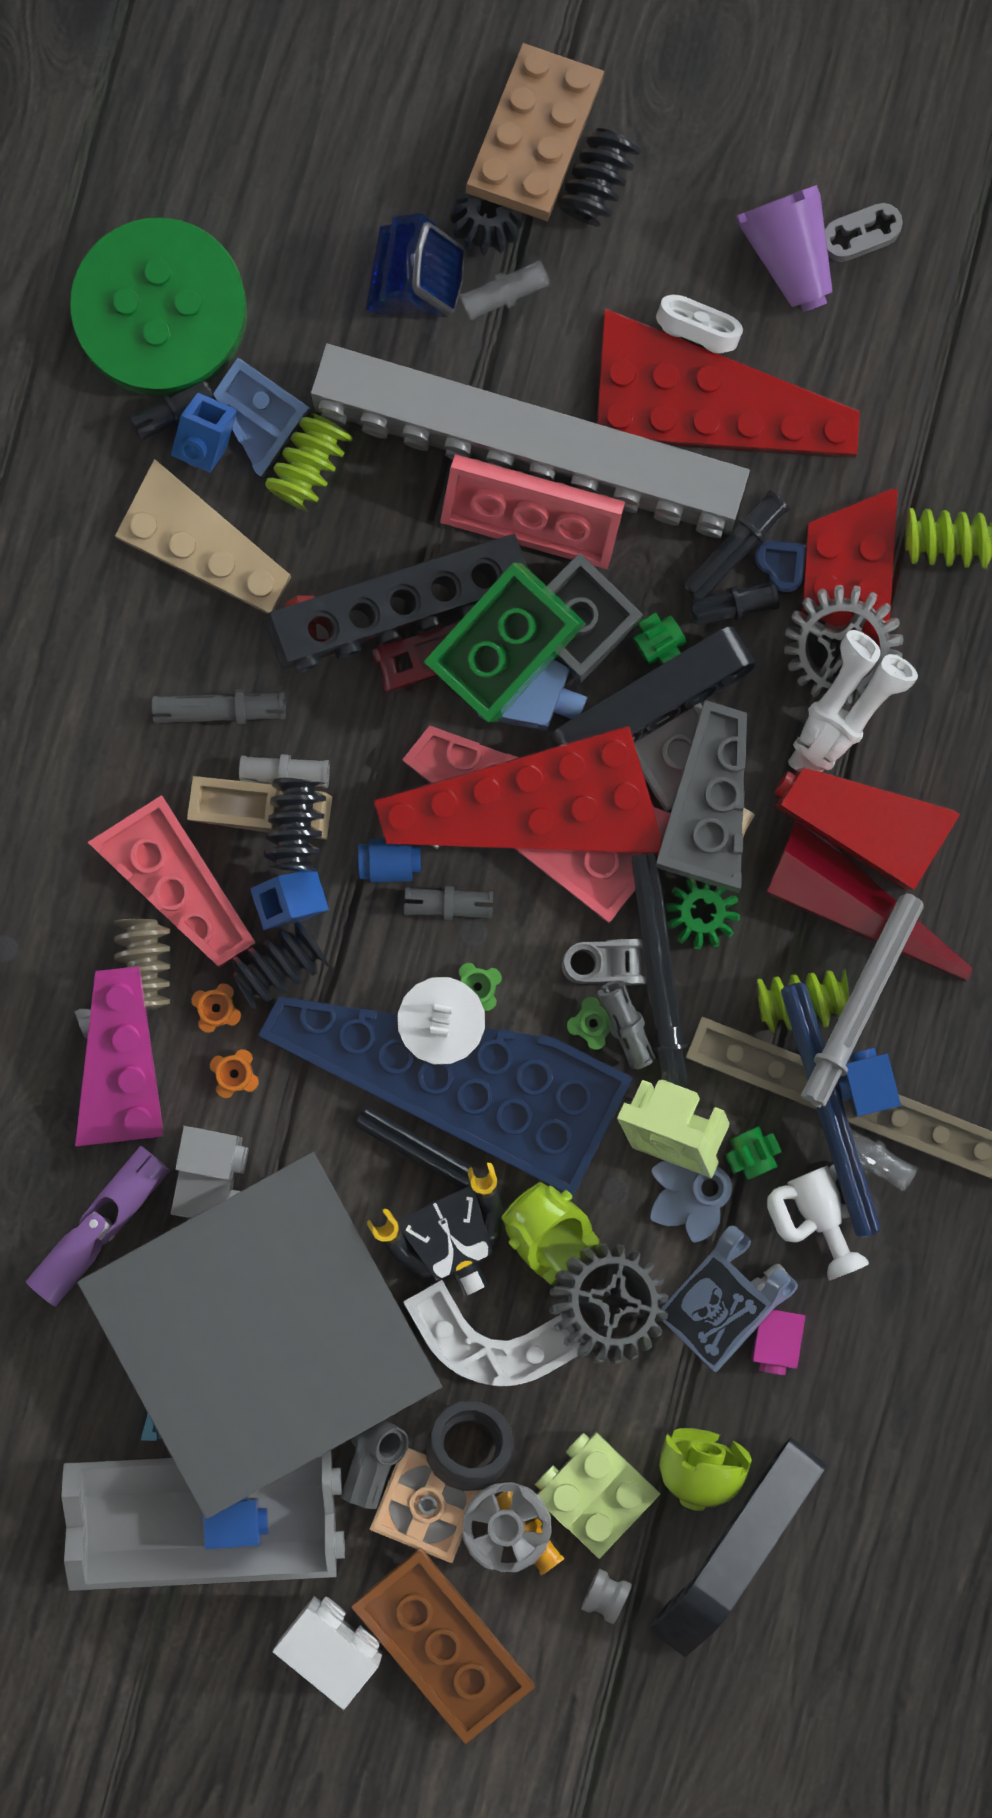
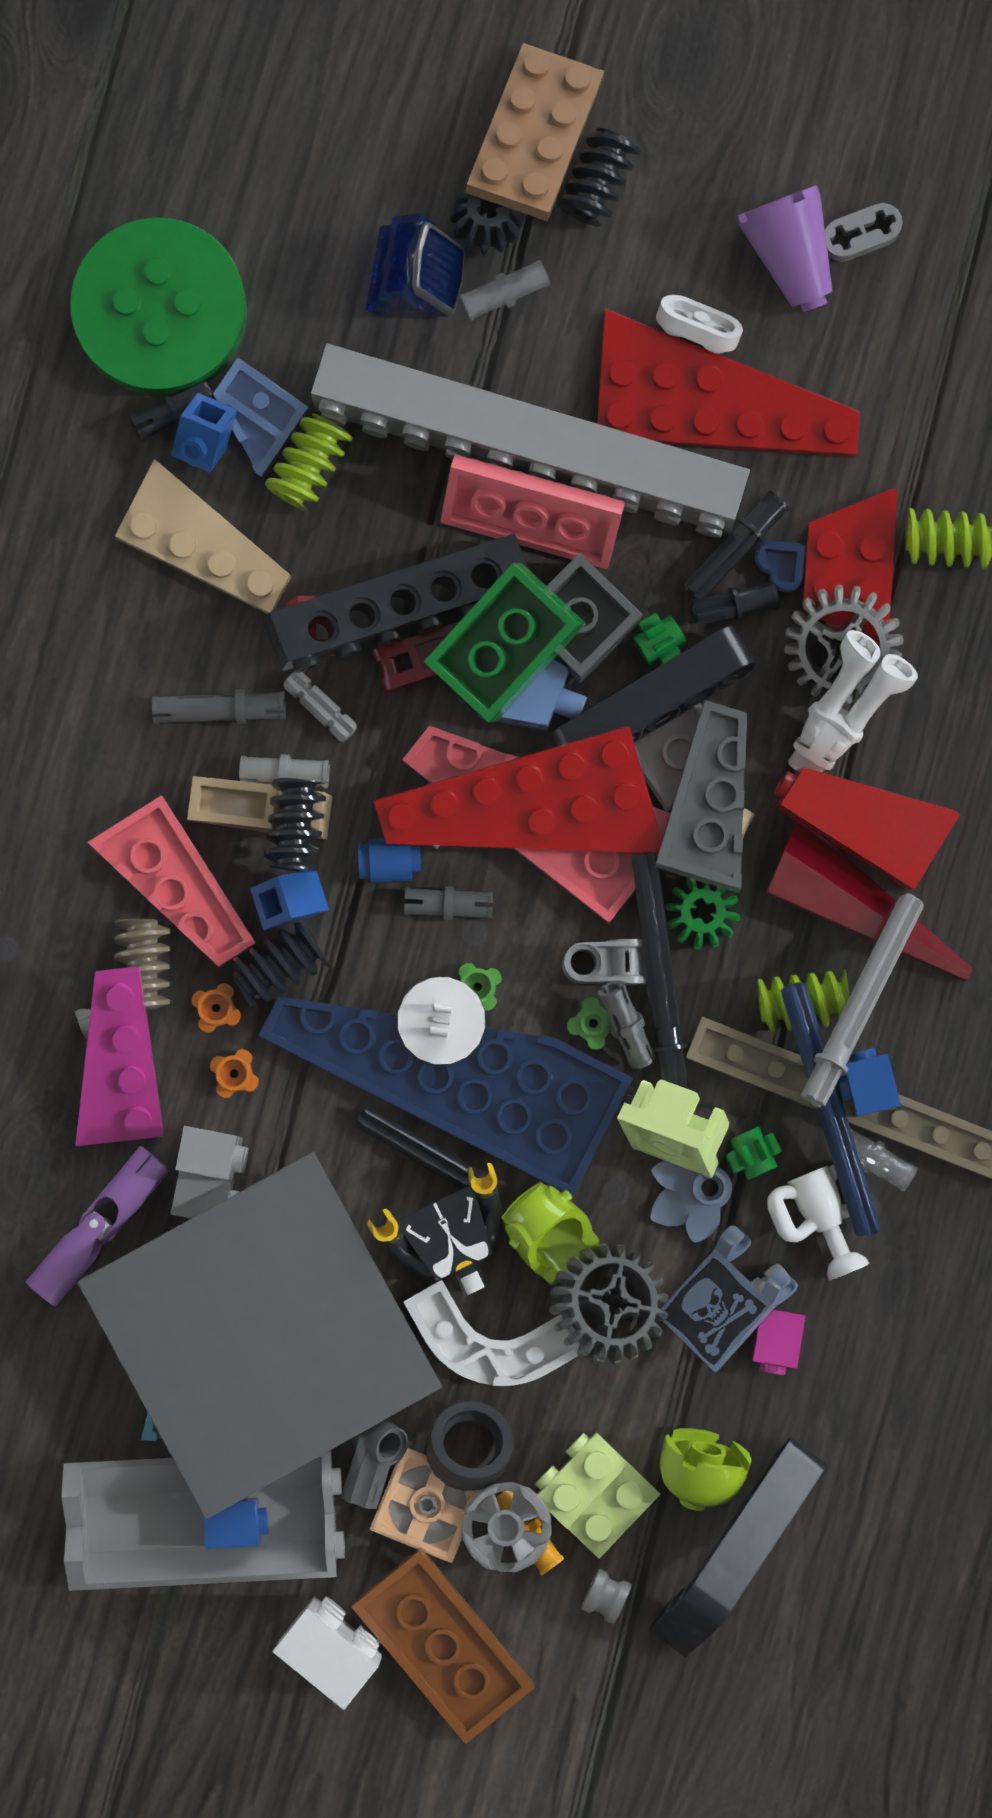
none -> light grey axle [284,671,357,742]

